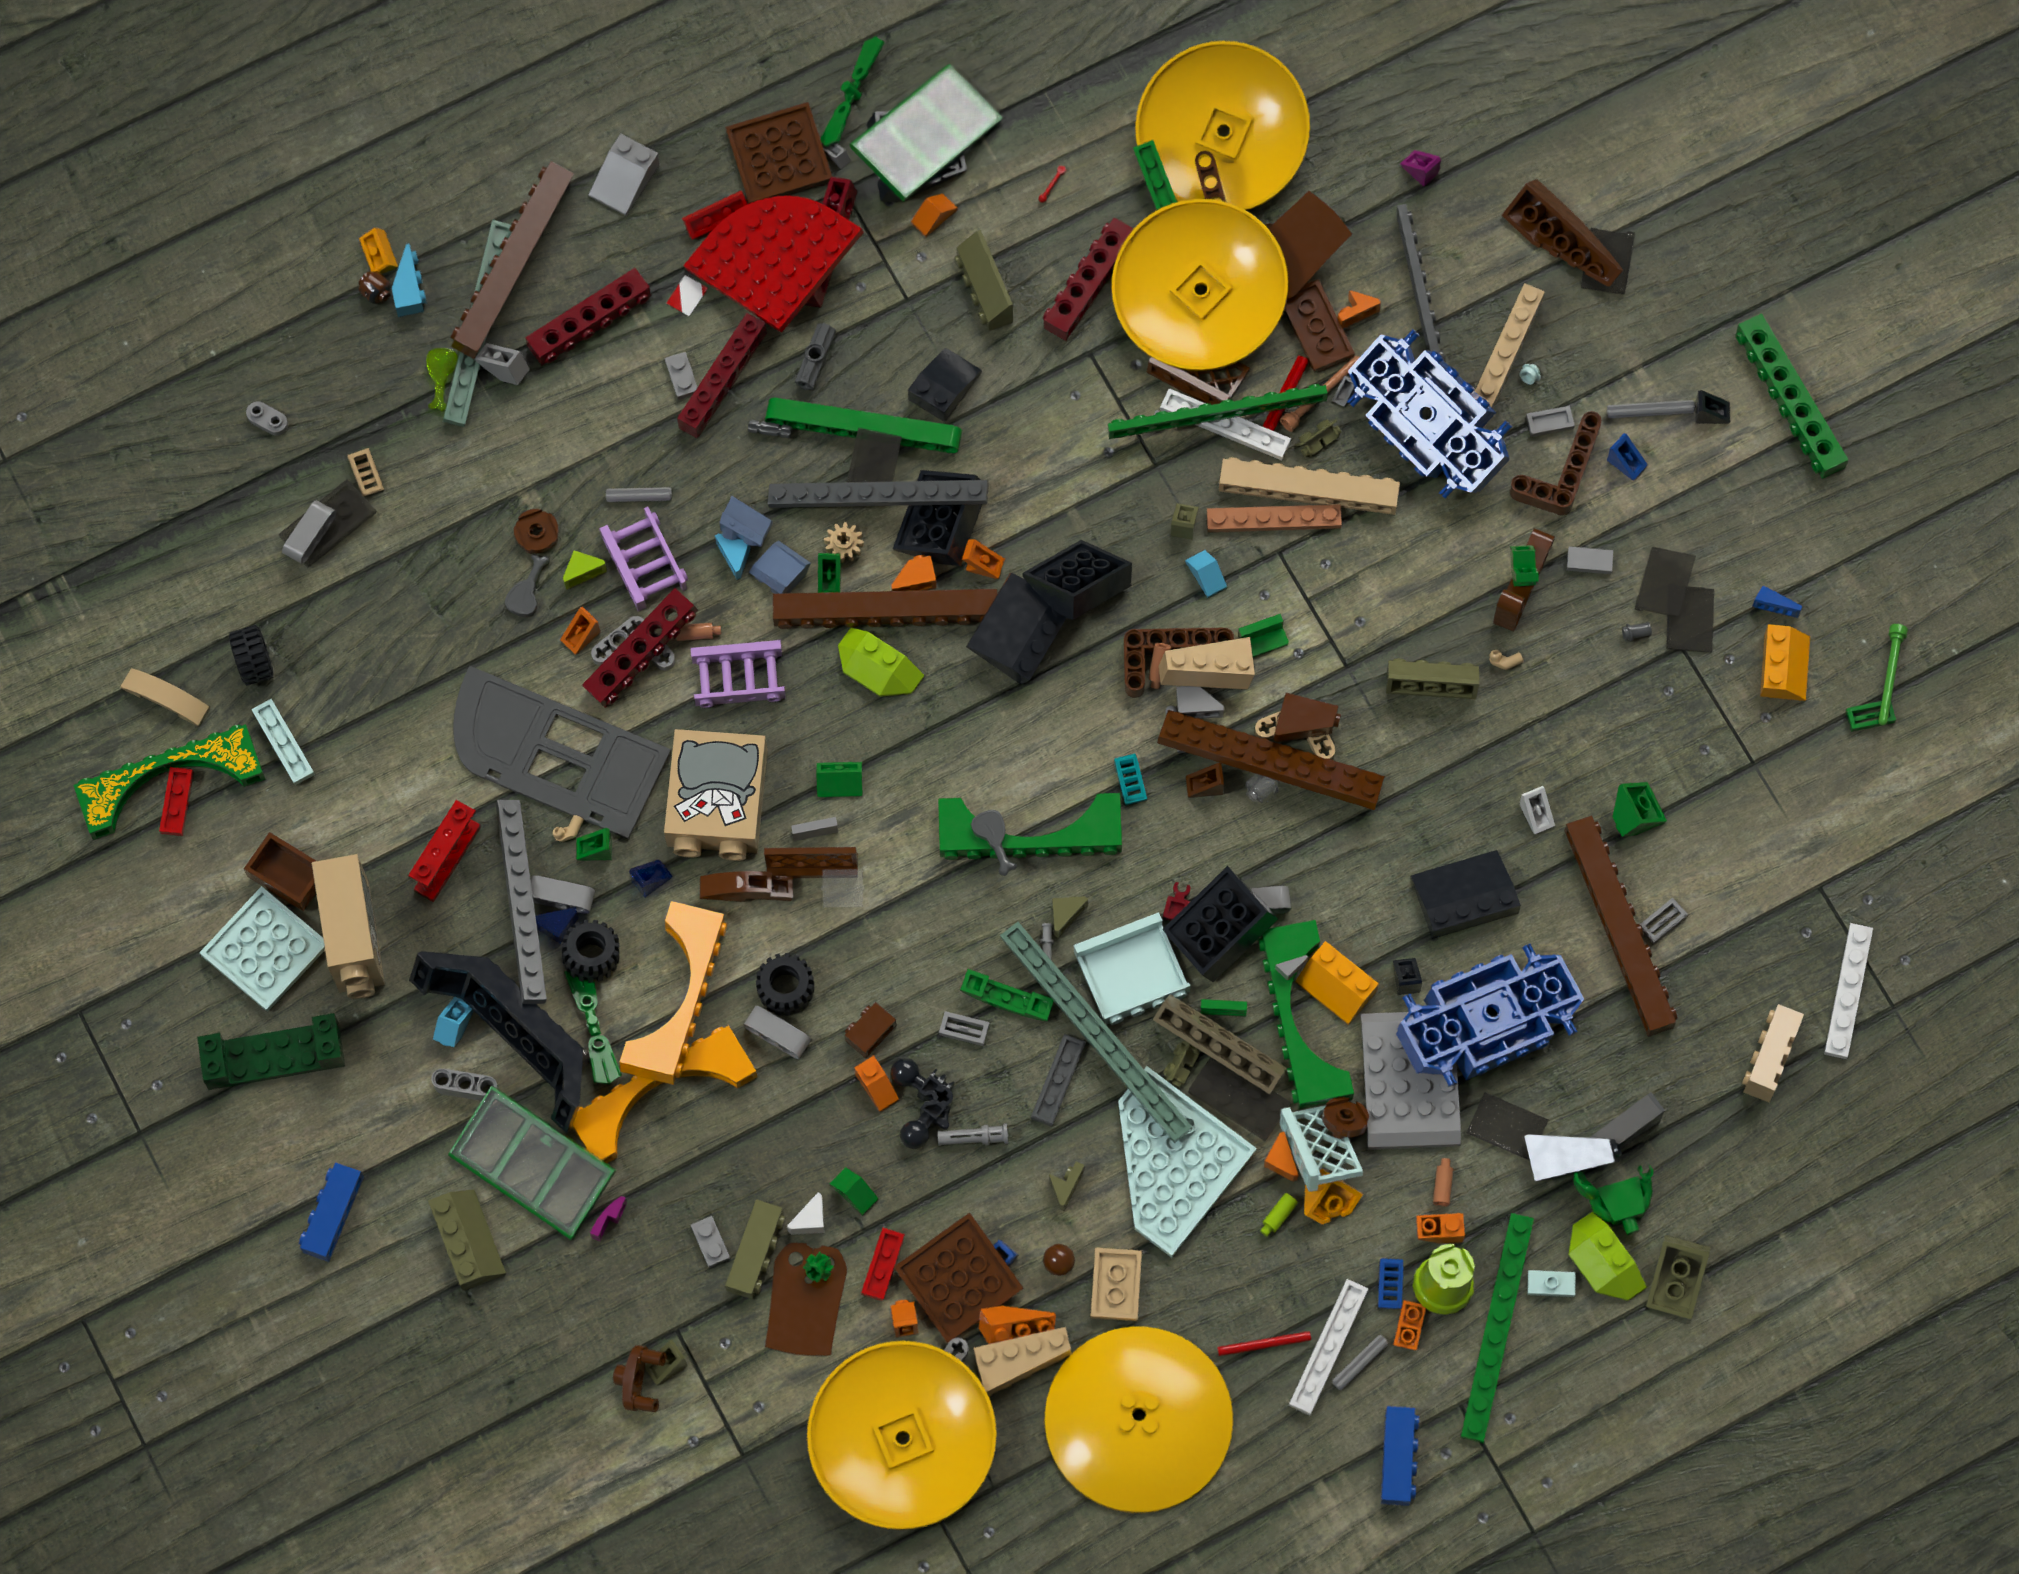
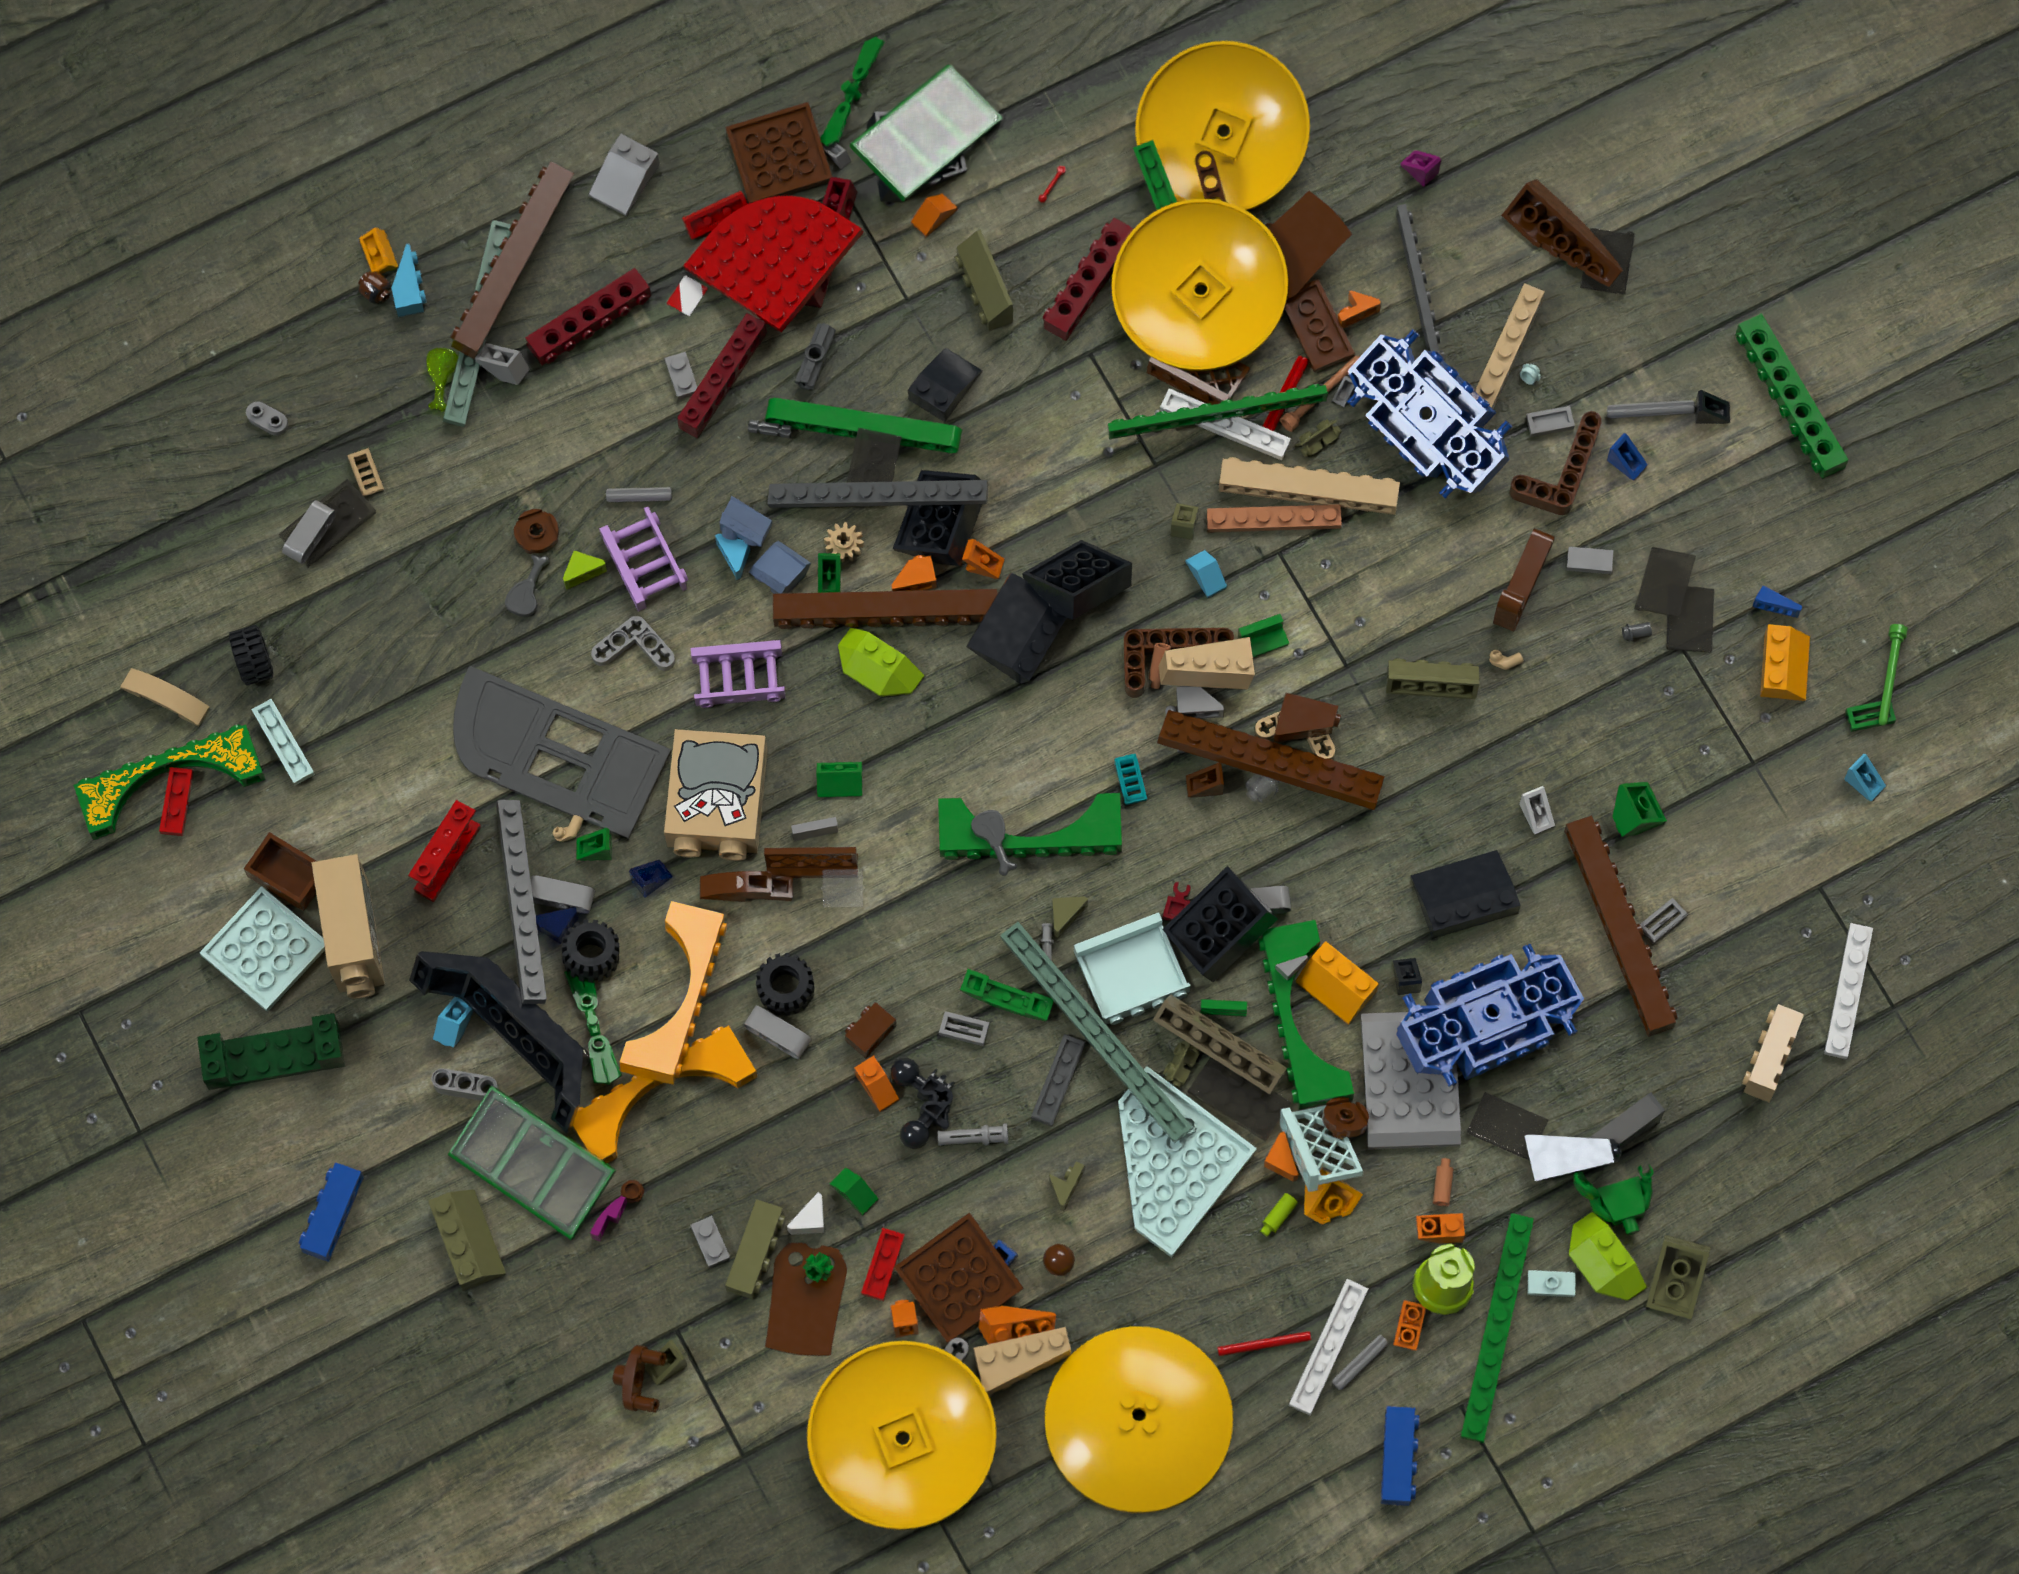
orange slope [560,607,600,655] -> none
dark red brick [582,588,698,707] -> none
nougat cylinder [677,623,721,641] -> none
tan plate [1091,1248,1142,1321] -> none
blue slope [1378,1259,1404,1309] -> none
green brick [1510,545,1539,586] -> none
none -> reddish brown plate [621,1180,644,1203]
none -> medium azure slope [1844,754,1886,801]

